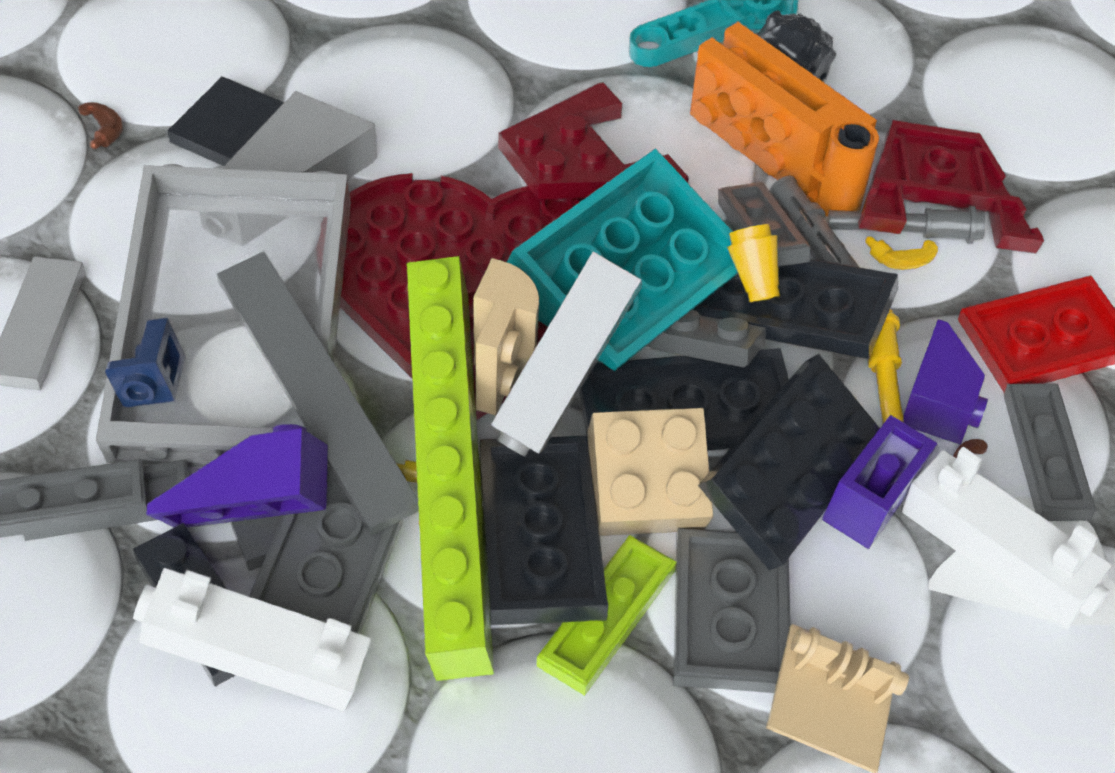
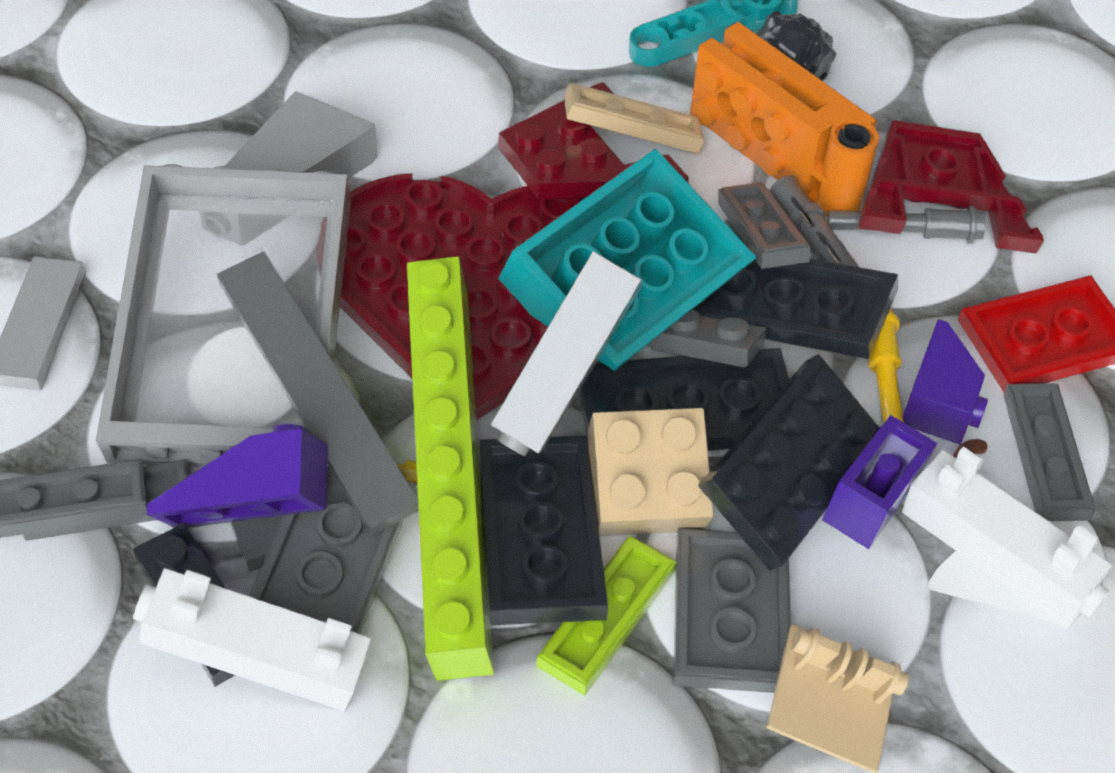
copper piece [78,102,123,149] -> none
dark blue bracket [105,318,186,407] -> none
black tile [167,76,284,166] -> none
tan brick [474,258,539,415] -> none
yellow cone [727,224,780,303] -> none
yellow piece [865,236,938,270] -> none
none -> tan tile [564,83,704,154]

